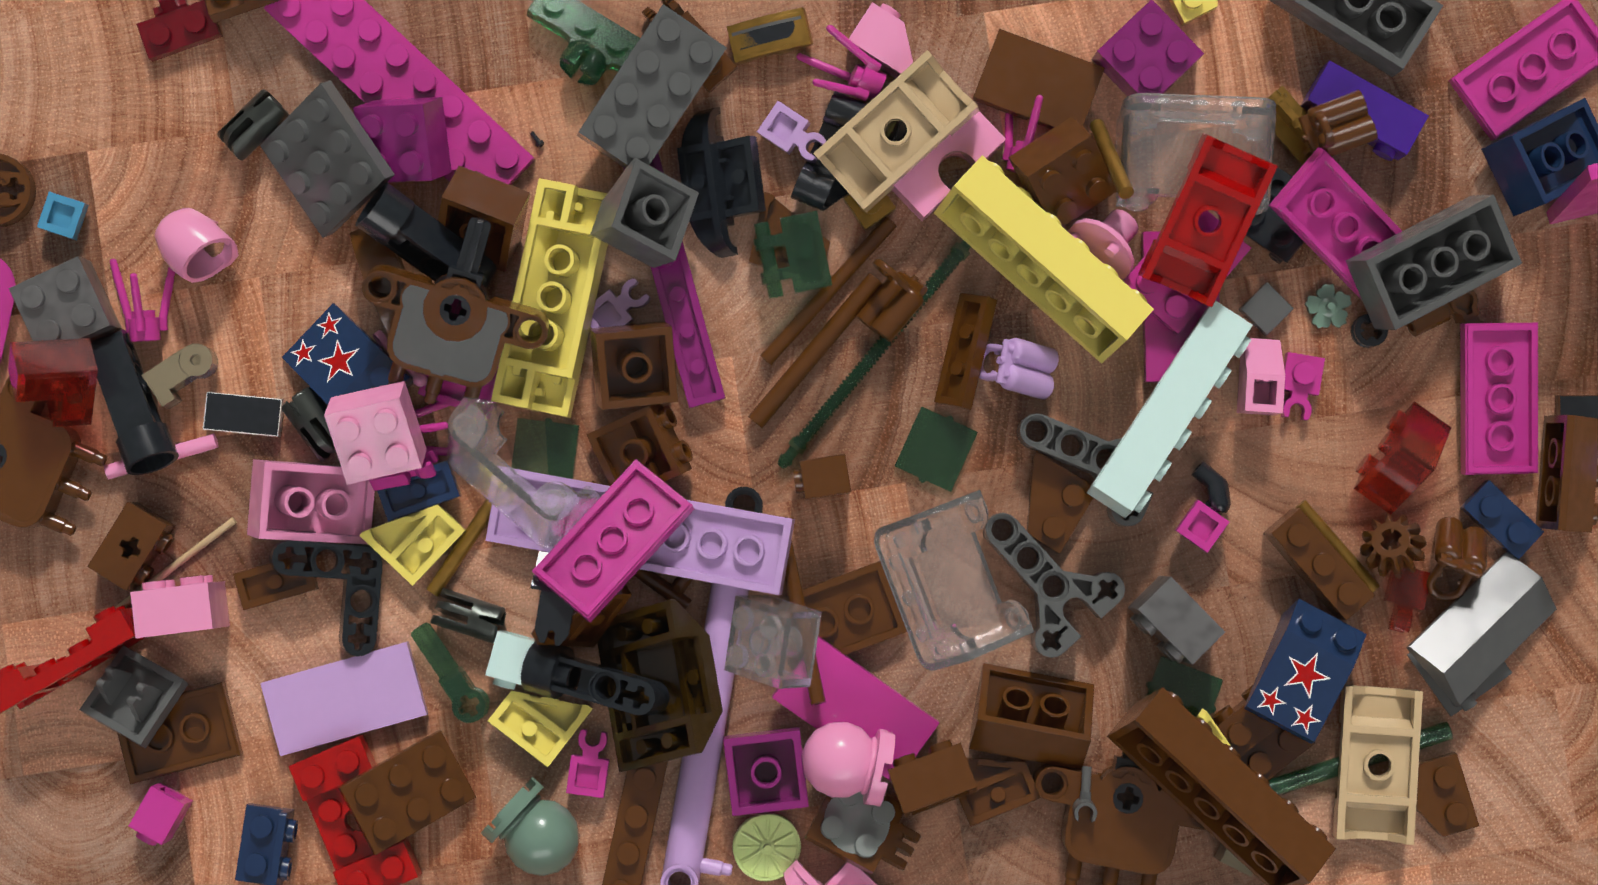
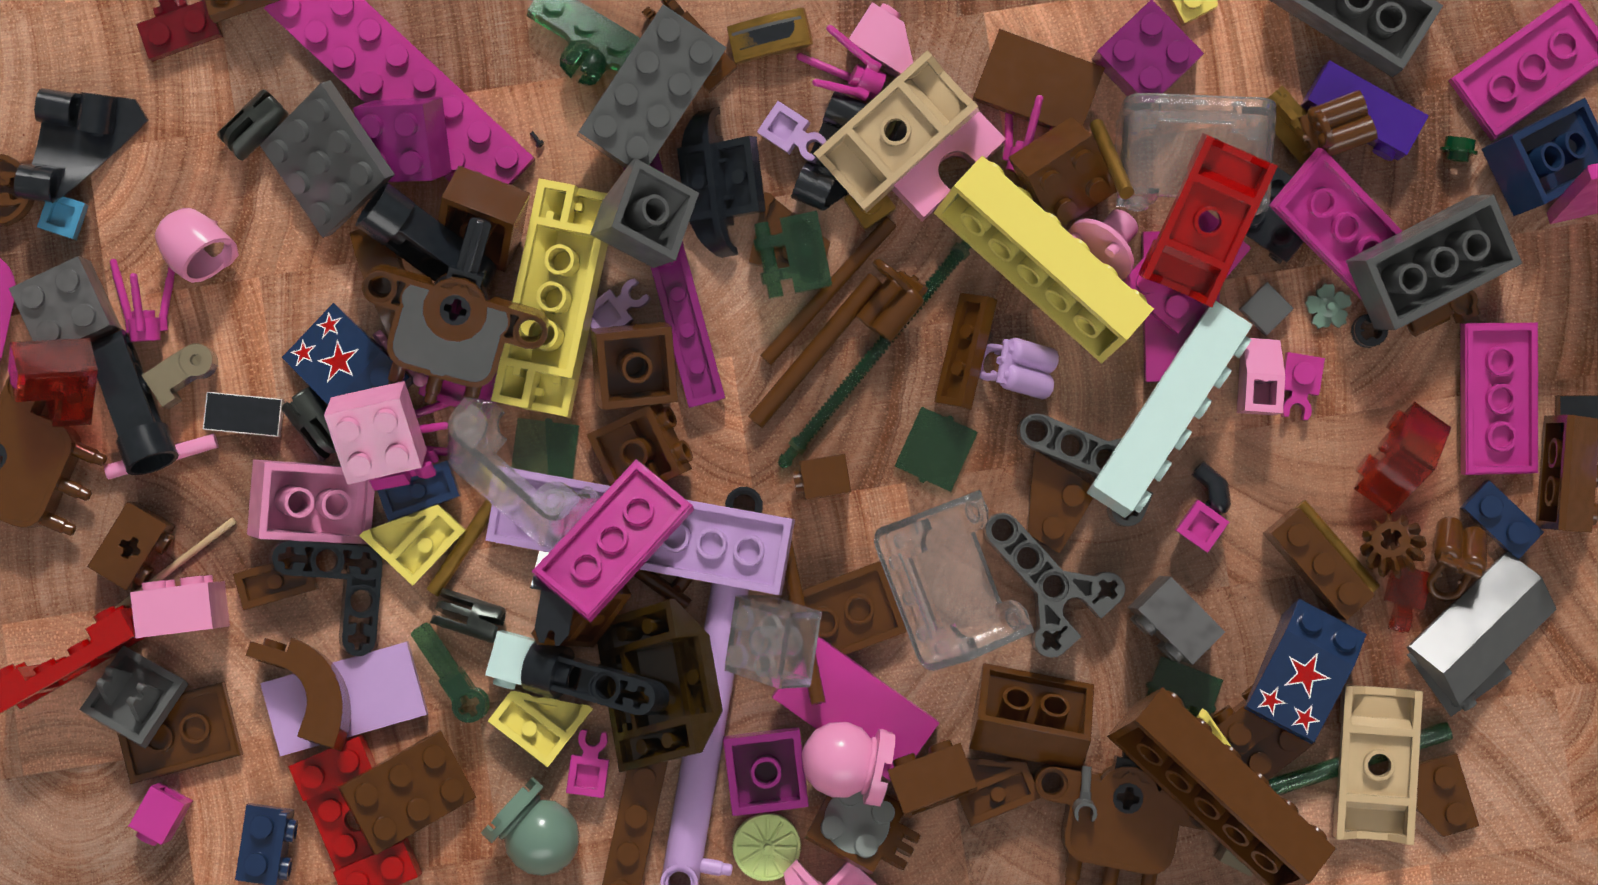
none -> black panel [14,88,149,203]
none -> reddish brown arch [245,637,351,751]
none -> dark green plate [1440,136,1478,162]

